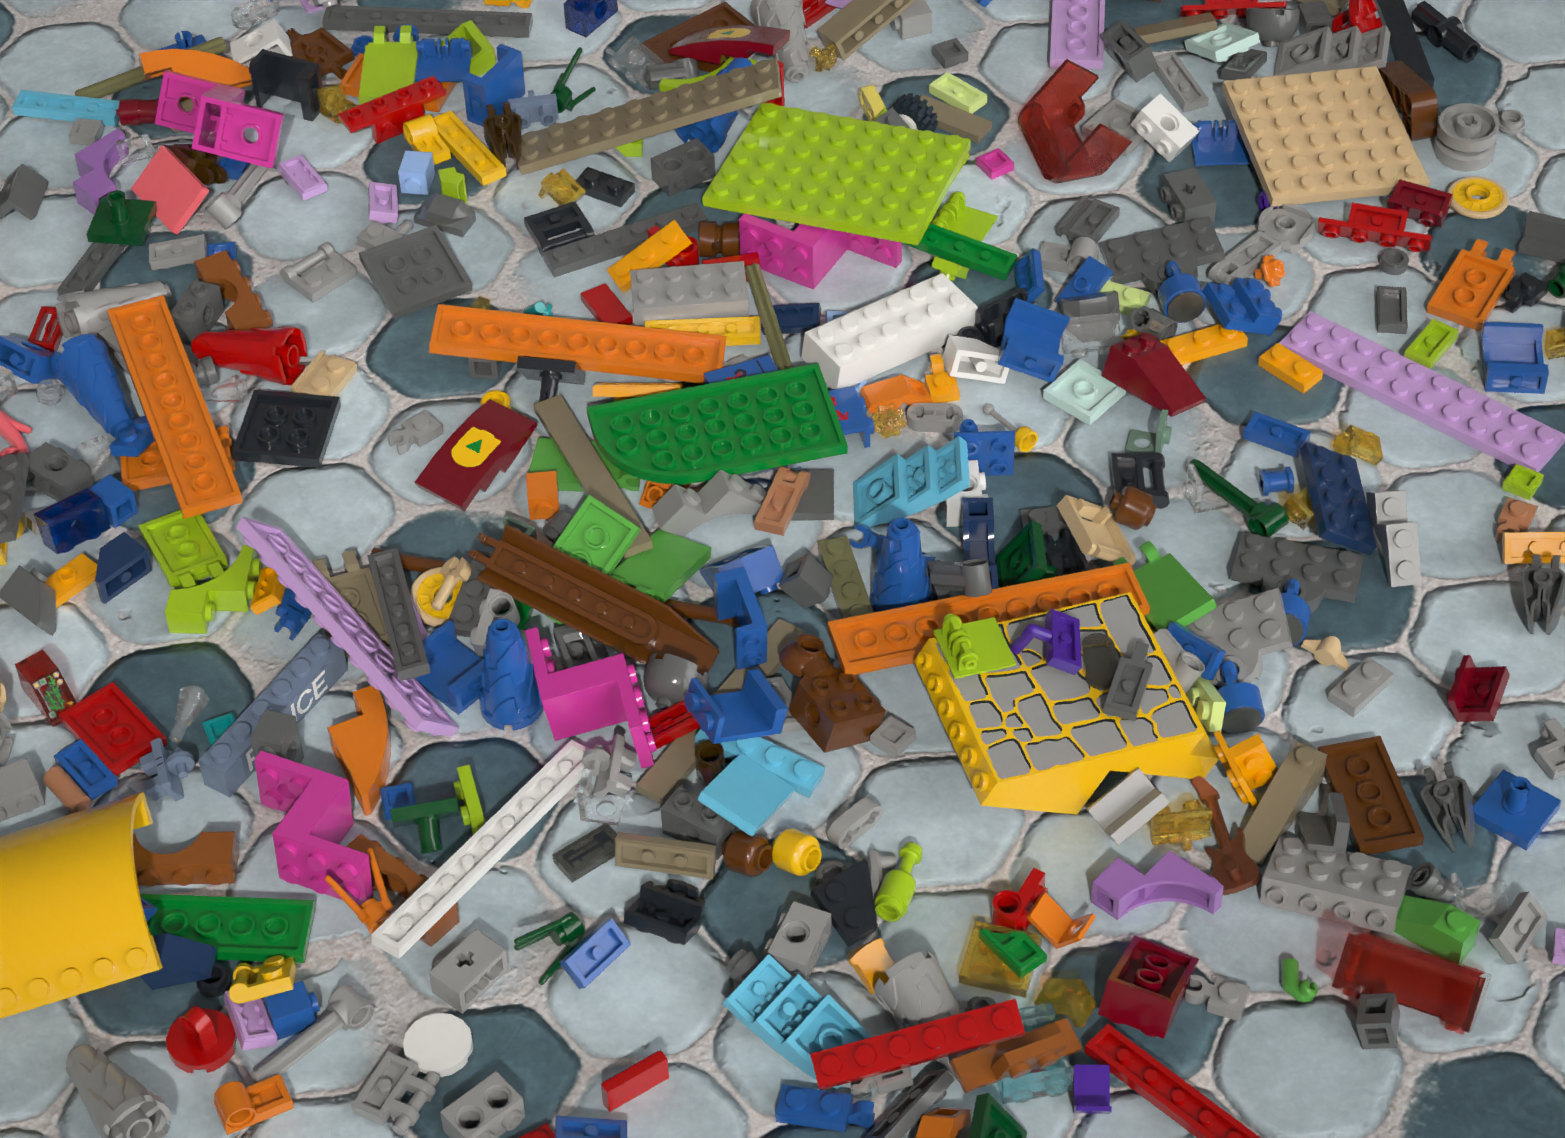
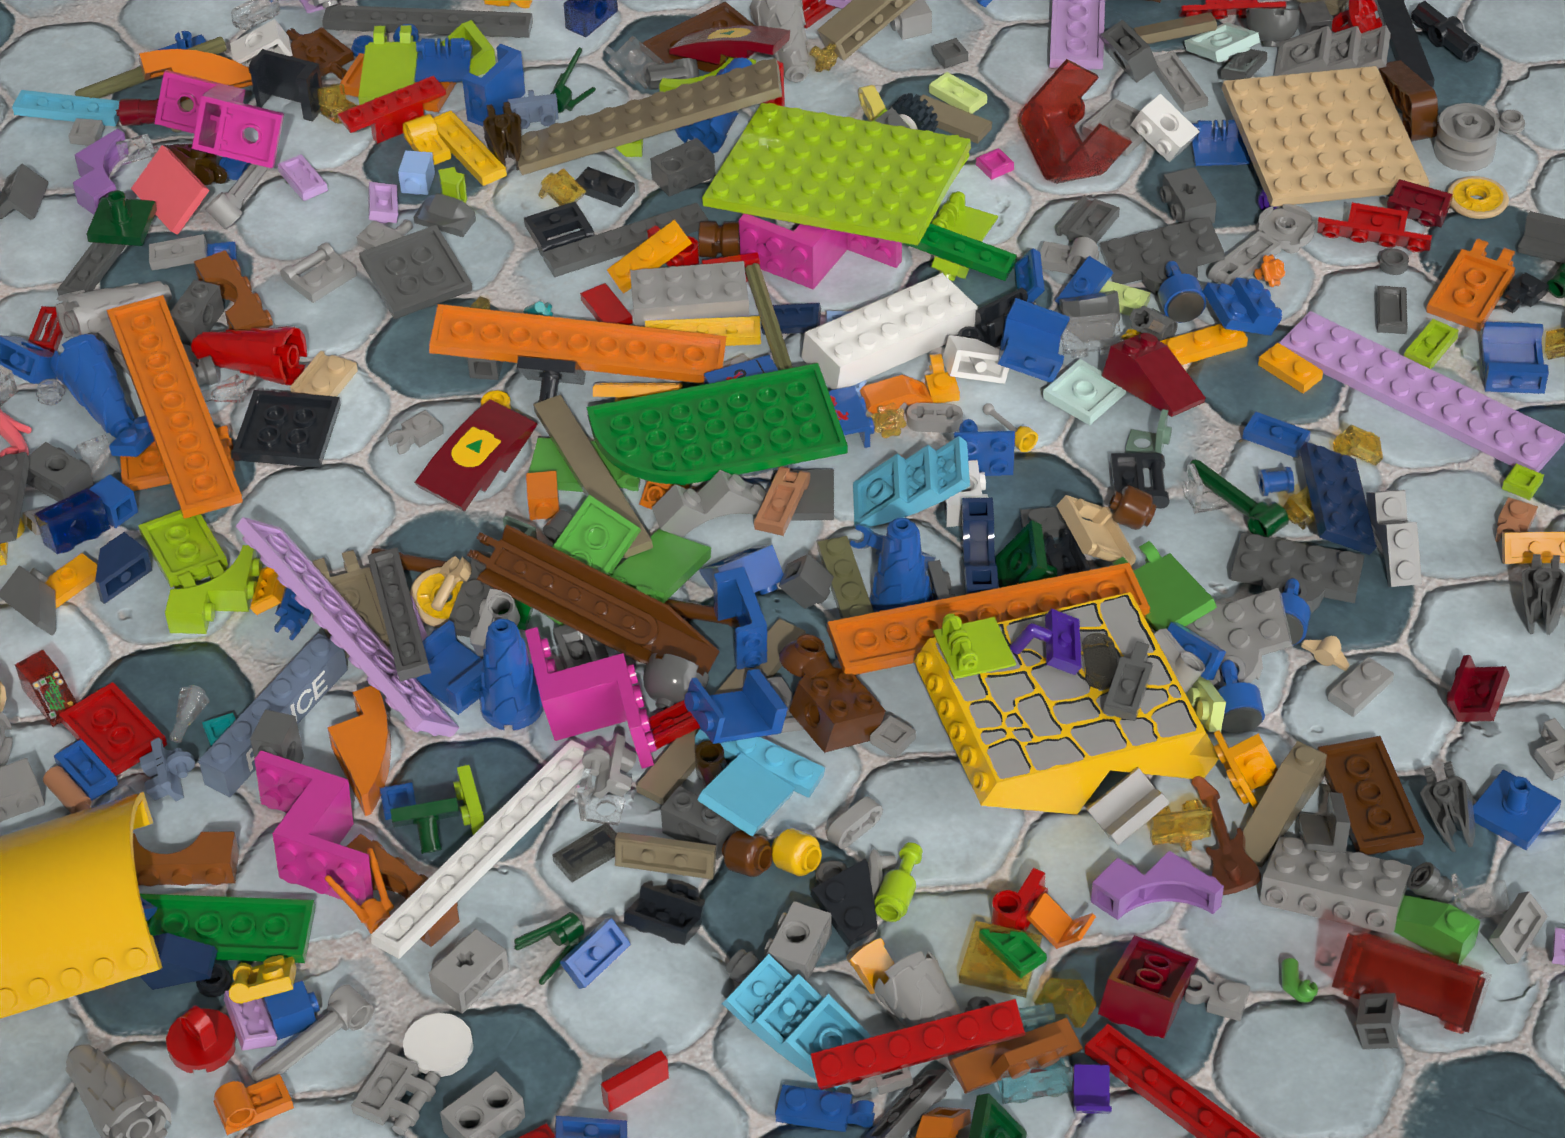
dark grey piece [930,559,992,597] -> none

